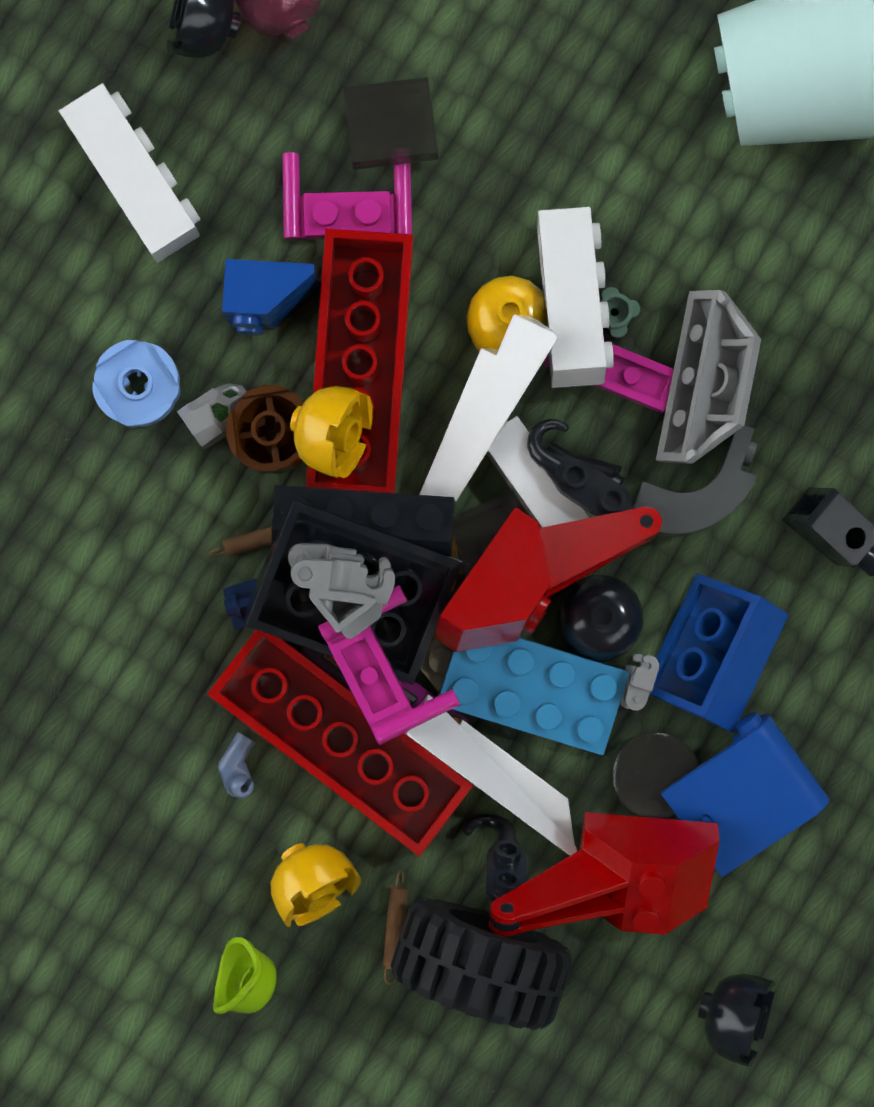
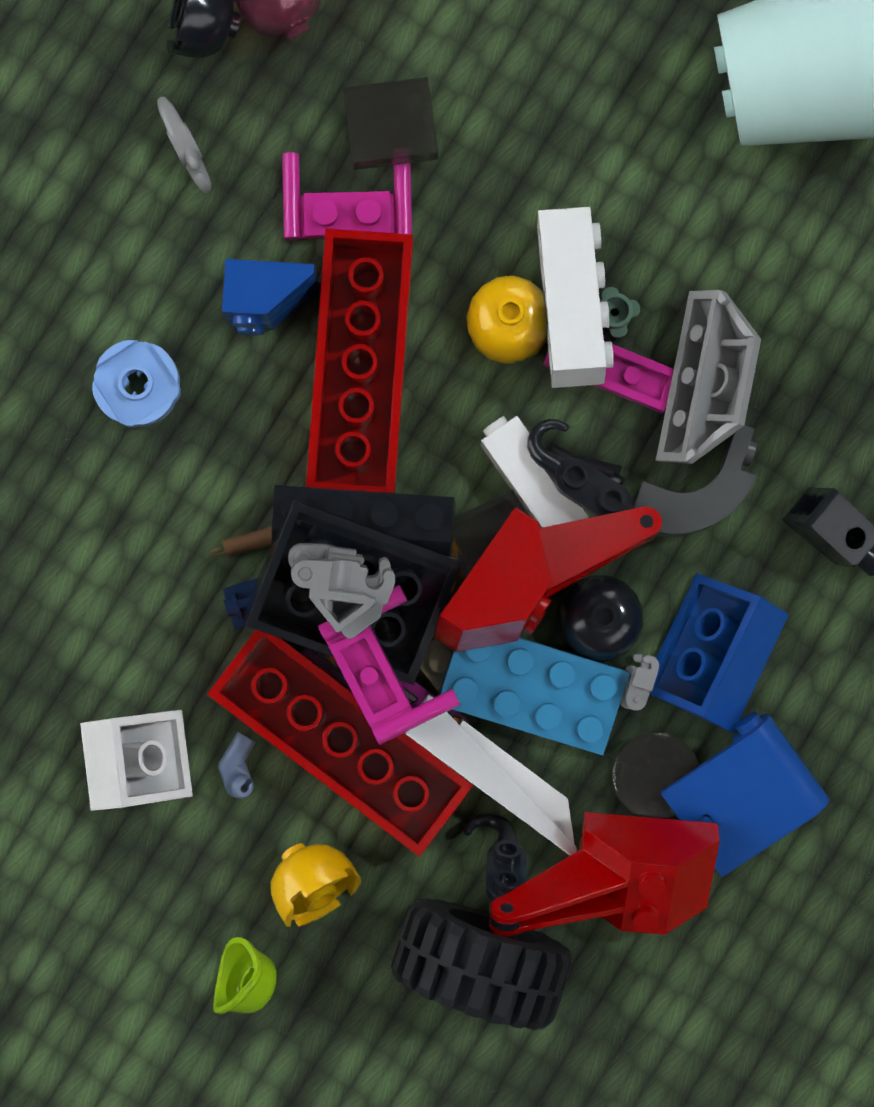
white brick [59,83,201,263] -> none
light grey rock [177,383,246,450] -> none
reddish brown cylinder [226,385,304,474] -> none
yellow cylinder [290,386,373,478] -> none
medium nougat piece [383,871,408,985] -> none
white wedge [419,314,557,501] -> none
black cylinder [698,974,775,1067] -> none
none -> white slope [80,710,193,811]
none -> light grey piece [157,96,211,193]

